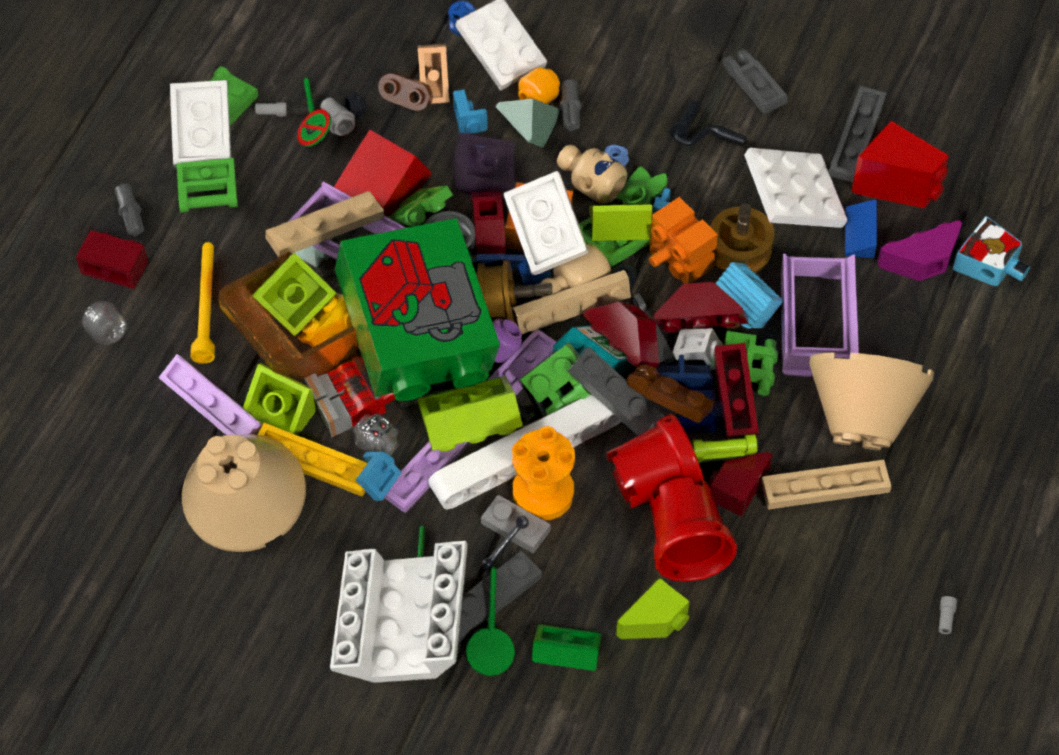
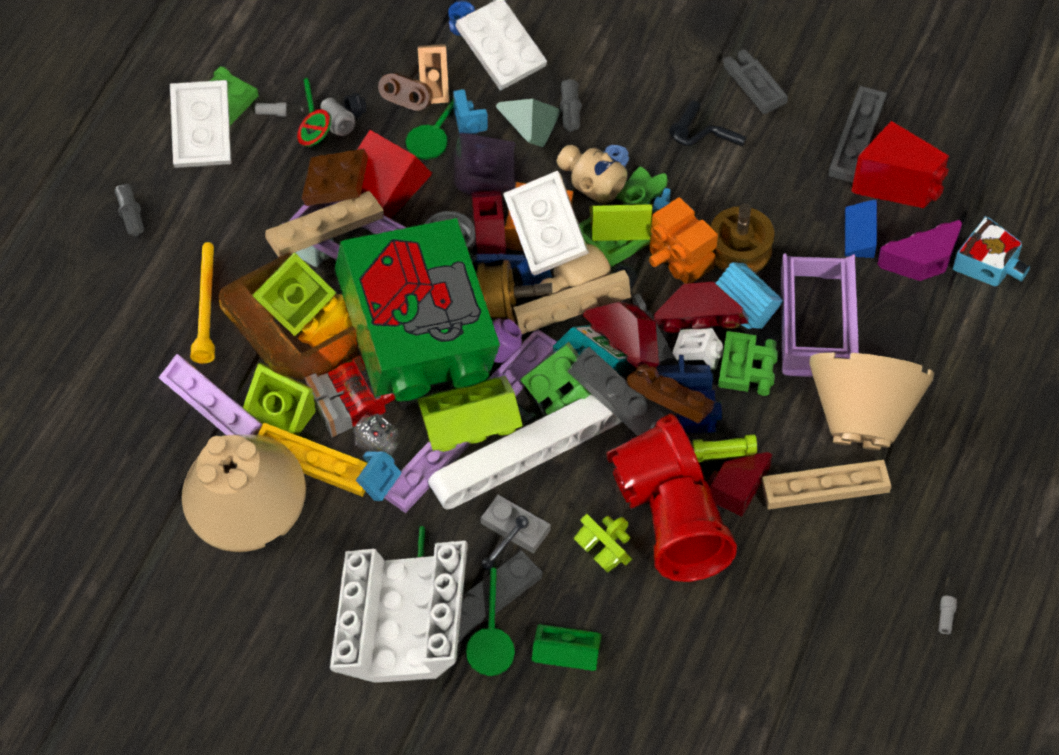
dark red brick [76,230,148,289] -> none
clear head [82,301,127,345] -> none
bright green plate [177,158,238,212] -> none
bright green plate [388,185,453,227] -> none
light orange piece [512,426,575,521] -> none
light orange head [518,67,560,104] -> none
lime slope [616,578,689,639] -> none
dark red brick [714,343,759,440] -> none
white plate [744,148,848,228] -> none
none -> reddish brown plate [302,149,368,206]
none -> green piece [406,89,462,160]
none -> lime hips [574,514,632,573]

